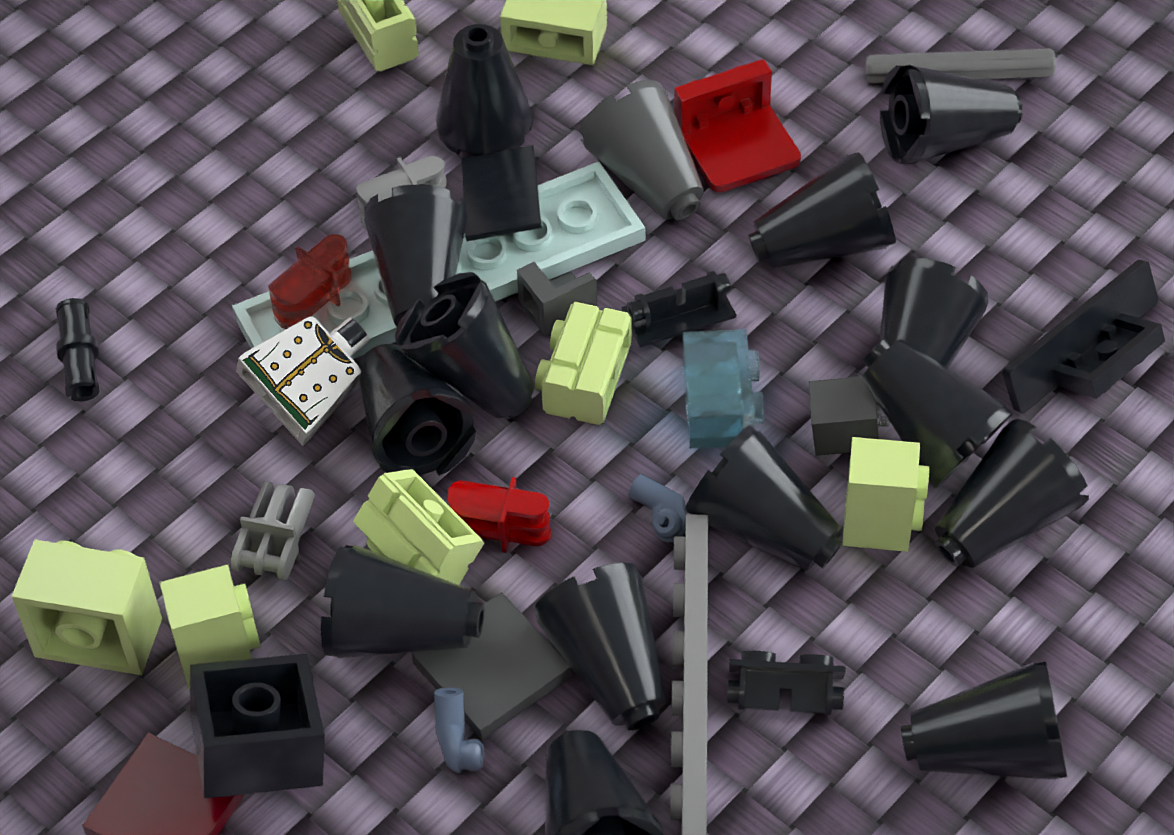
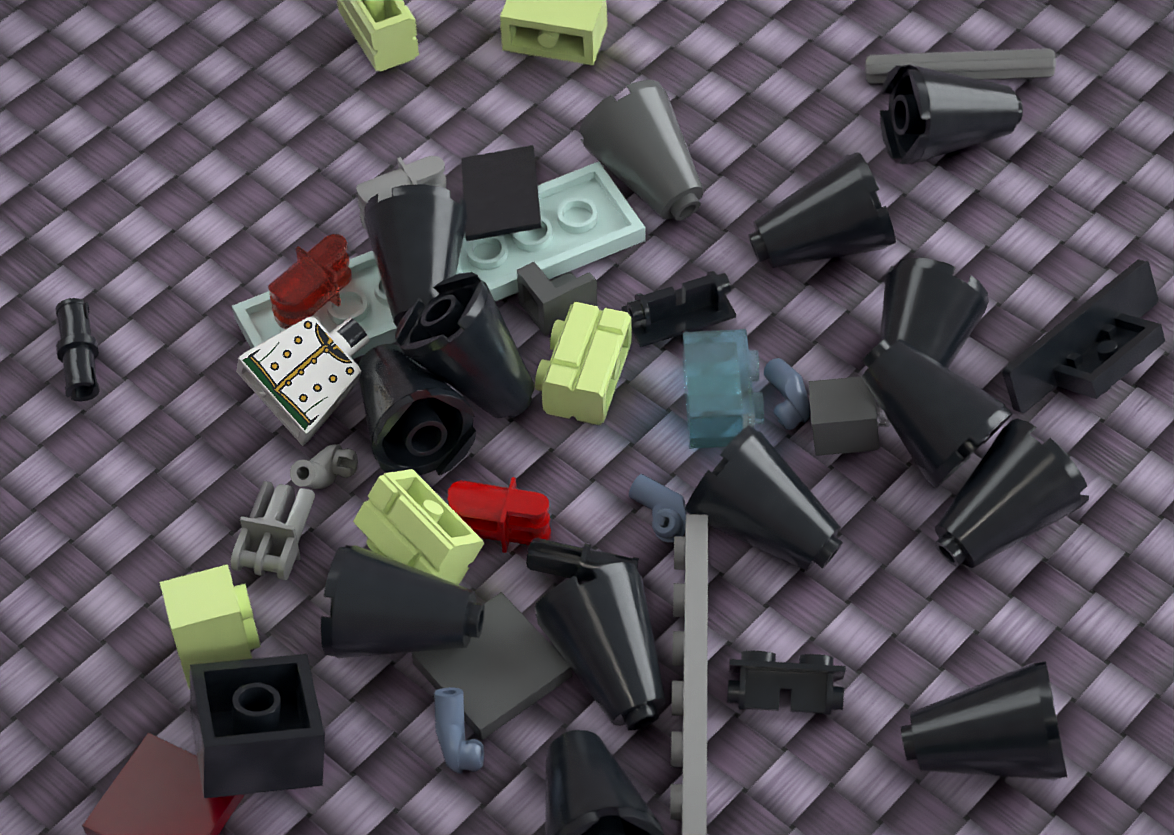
yellowish green brick [11,539,162,675] -> none
black cone [436,24,533,156] -> none
red bracket [674,59,801,193] -> none
yellowish green brick [842,437,929,552] -> none
none -> light grey arm [290,444,358,489]
none -> black axle [526,538,639,585]
none -> sand blue arm [764,358,811,430]

